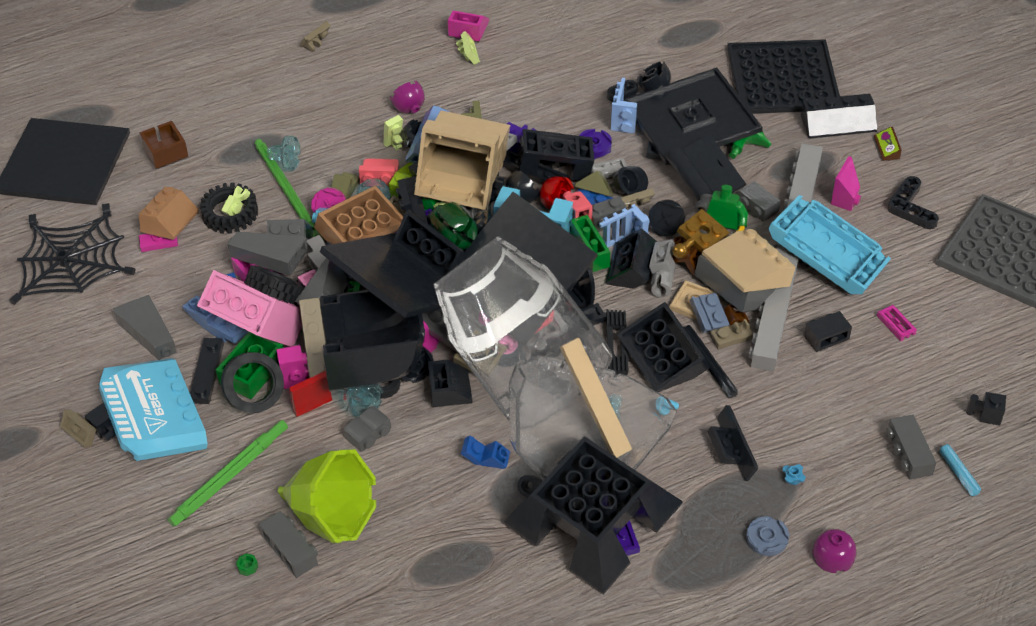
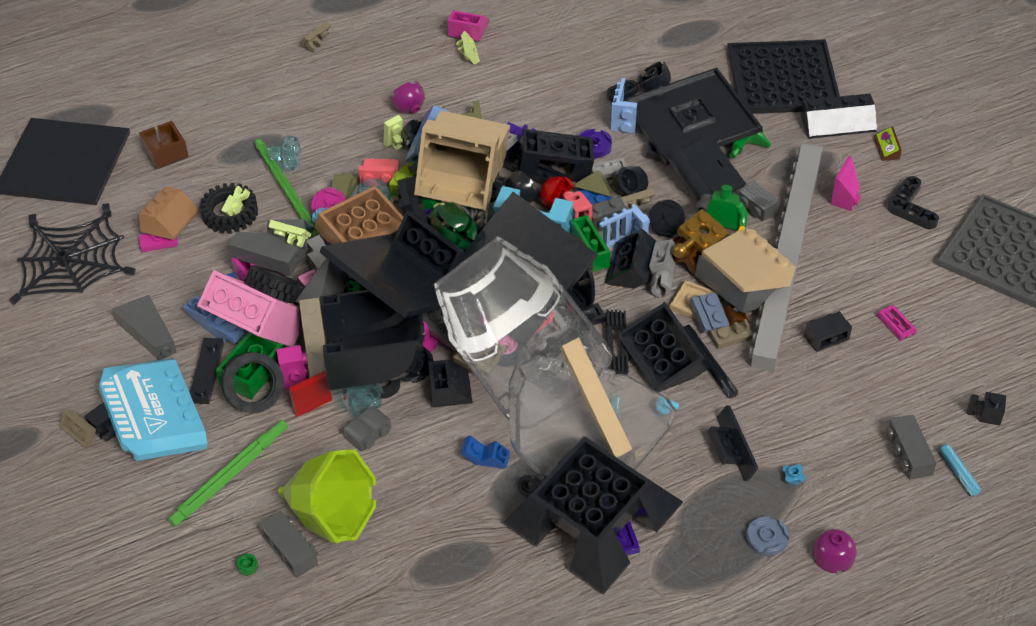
medium azure slope [768,195,891,294] -> none
none -> yellowish green plate [269,220,311,248]

